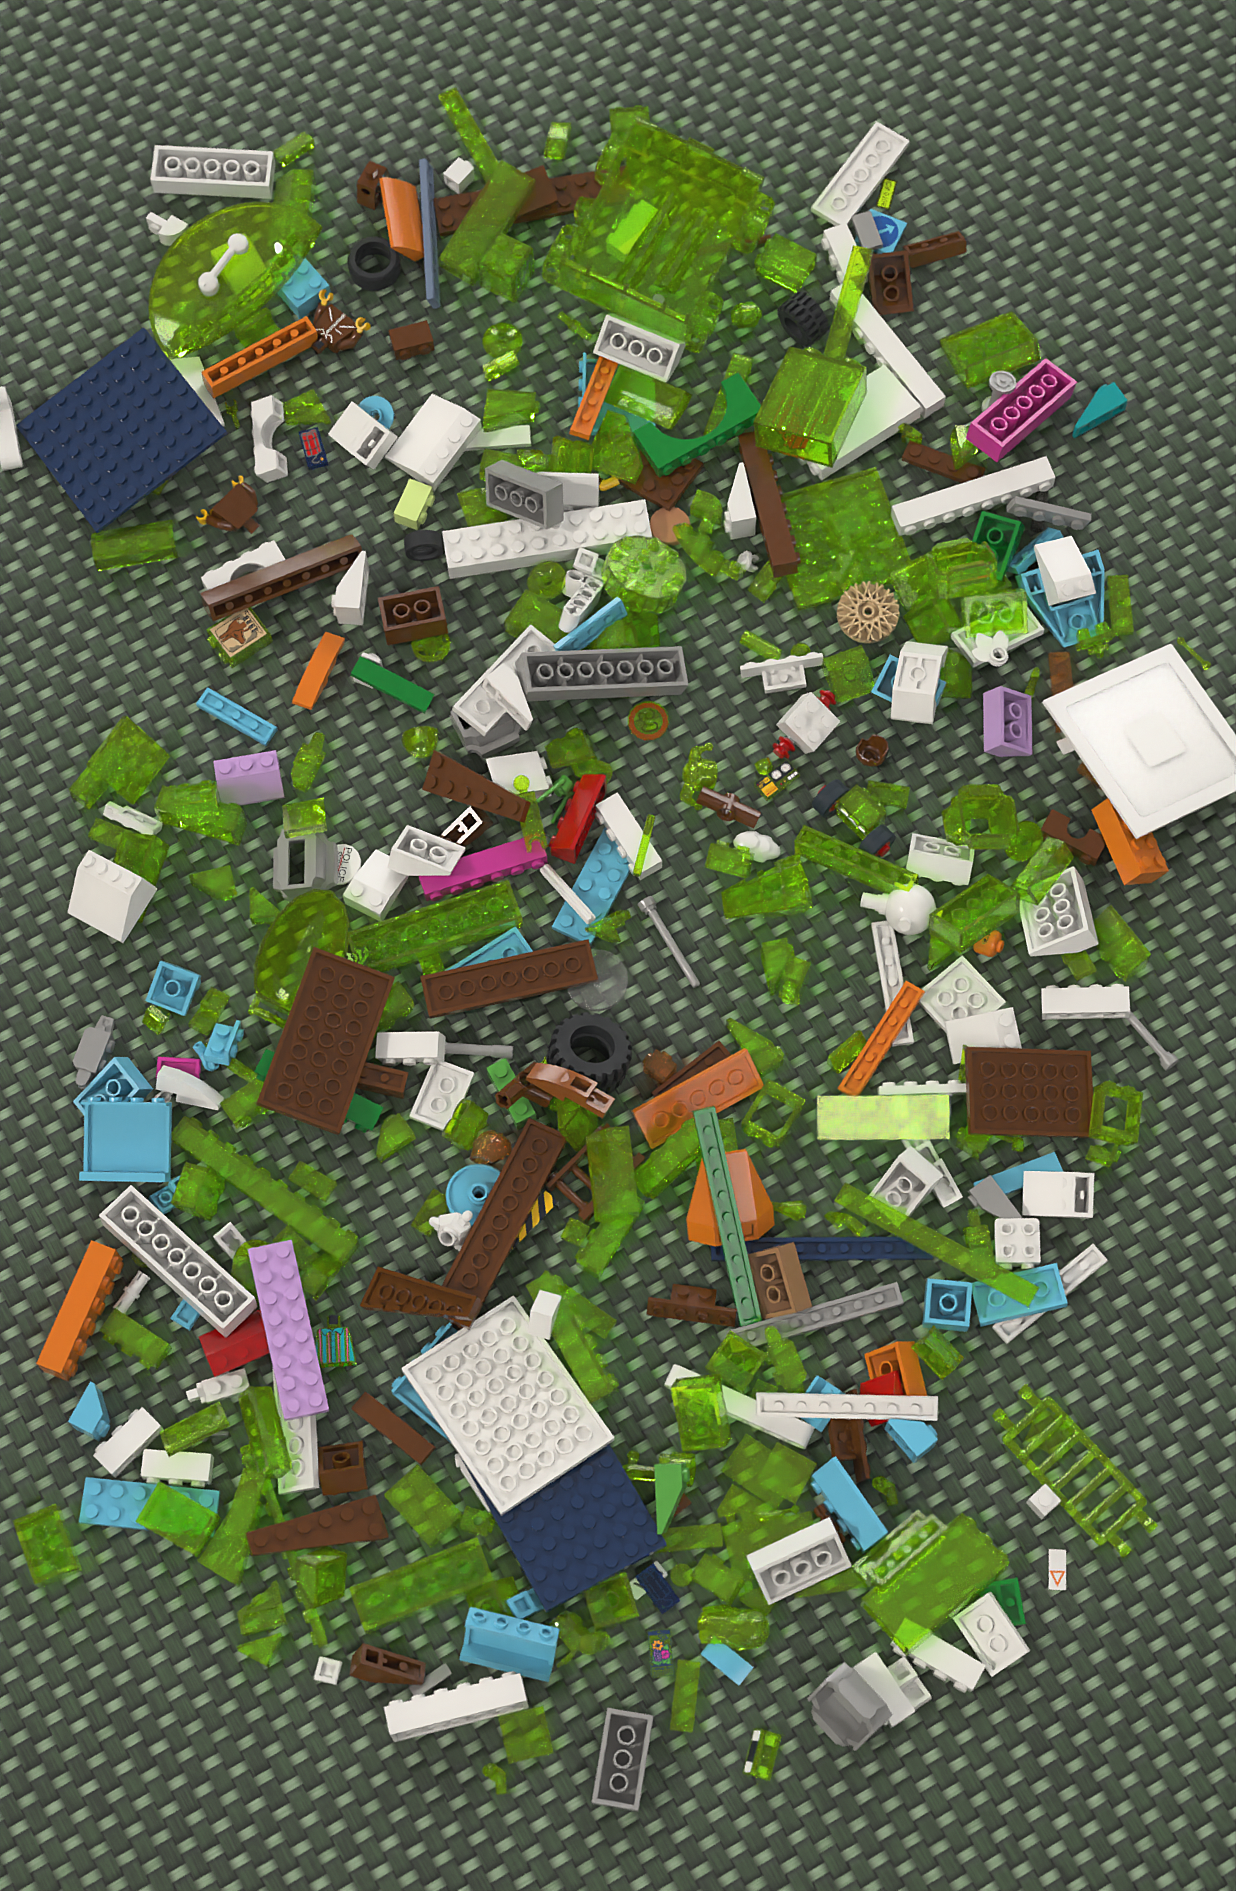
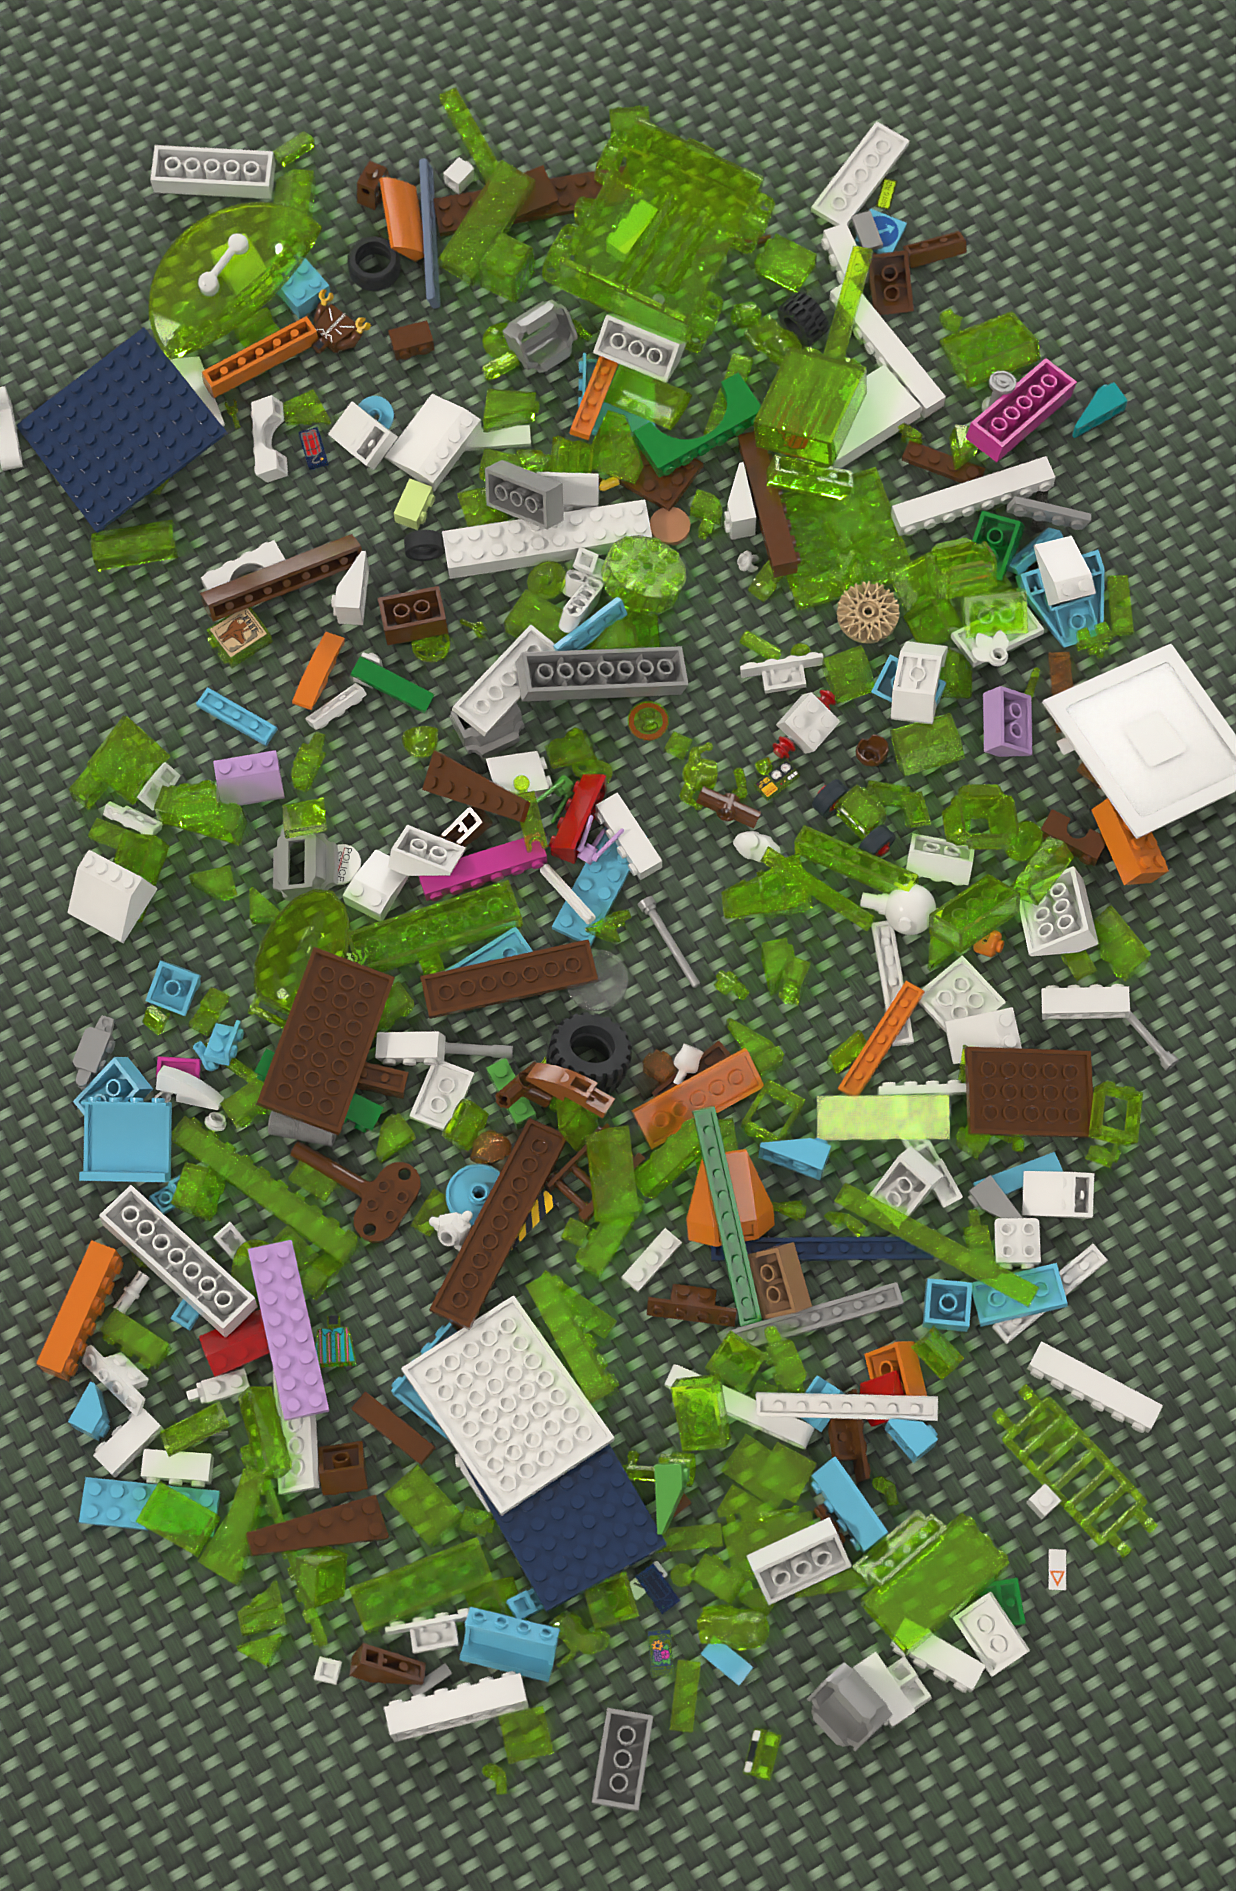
clear neon green brick [13,1503,82,1588] -> none
white brick [146,212,191,246] -> none
reddish brown torso [196,475,260,534] -> none
reddish brown wing [360,1267,482,1321] -> none
white slope [482,663,533,731] -> none
white slope [528,1290,562,1340] -> none
clear neon green slope [544,122,572,159] -> none
clear neon green bar [633,814,656,877] -> none
clear neon green slope [672,523,746,581] -> none
clear neon green brick [705,840,755,878] -> none
clear neon green hinge [1177,637,1211,670] -> none
none -> white bracket [82,1345,149,1416]
none -> white slope [137,762,181,810]
none -> white plate [205,1112,226,1132]
none -> light grey piece [268,1111,336,1147]
none -> reddish brown piece [290,1141,421,1243]
none -> white plate [305,683,367,730]
none -> white bracket [385,1608,470,1654]
none -> clear neon green hand [460,619,488,638]
none -> light grey piece [503,299,578,373]
none -> lavender plant [576,815,624,865]
none -> white plate [622,1228,682,1293]
none -> clear neon green plate [664,731,692,760]
none -> white piece [674,1043,704,1085]
none -> clear neon green plate [713,970,749,1000]
none -> clear neon green arm [732,768,747,799]
none -> clear neon green hair [744,315,803,368]
none -> medium azure slope [758,1138,831,1180]
none -> clear neon green tile [760,846,875,931]
none -> clear neon green brick [767,454,853,502]
none -> clear neon green slope [890,713,965,776]
none -> clear neon green slope [901,791,931,828]
none -> clear neon green piece [939,308,963,333]
none -> white brick [1027,1341,1163,1433]

